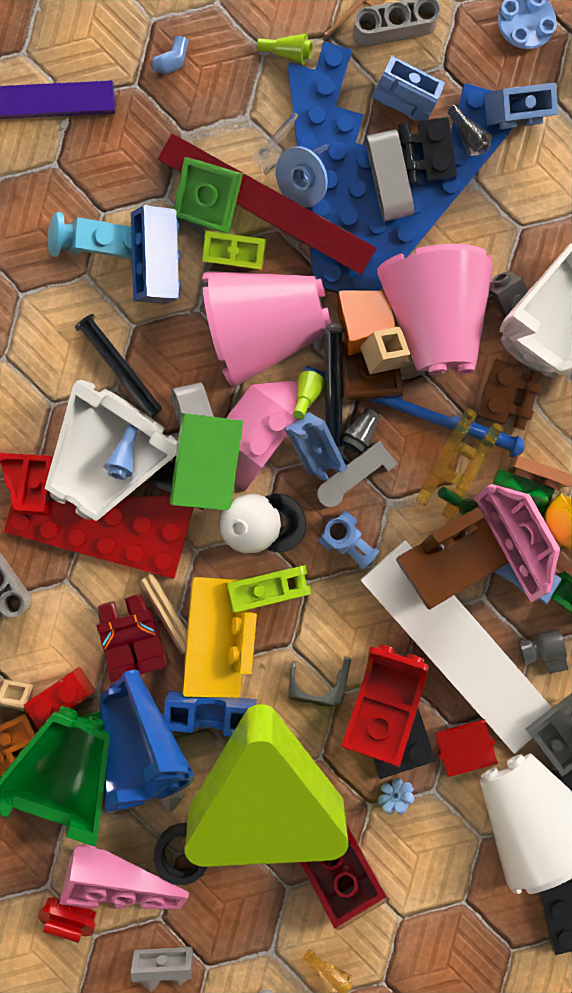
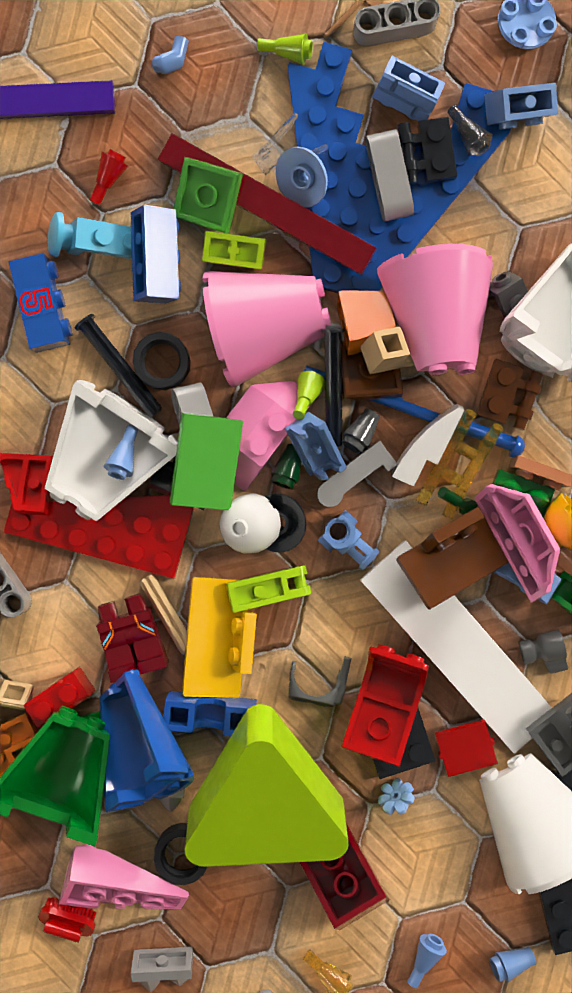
none -> blue brick [8,253,72,353]
none -> red cone [89,149,128,205]
none -> black tyre [132,332,191,390]
none -> dark green cone [270,444,302,490]
none -> white slope [392,404,464,486]
none -> medium blue cone [407,934,447,988]
none -> medium blue cone [489,947,536,983]

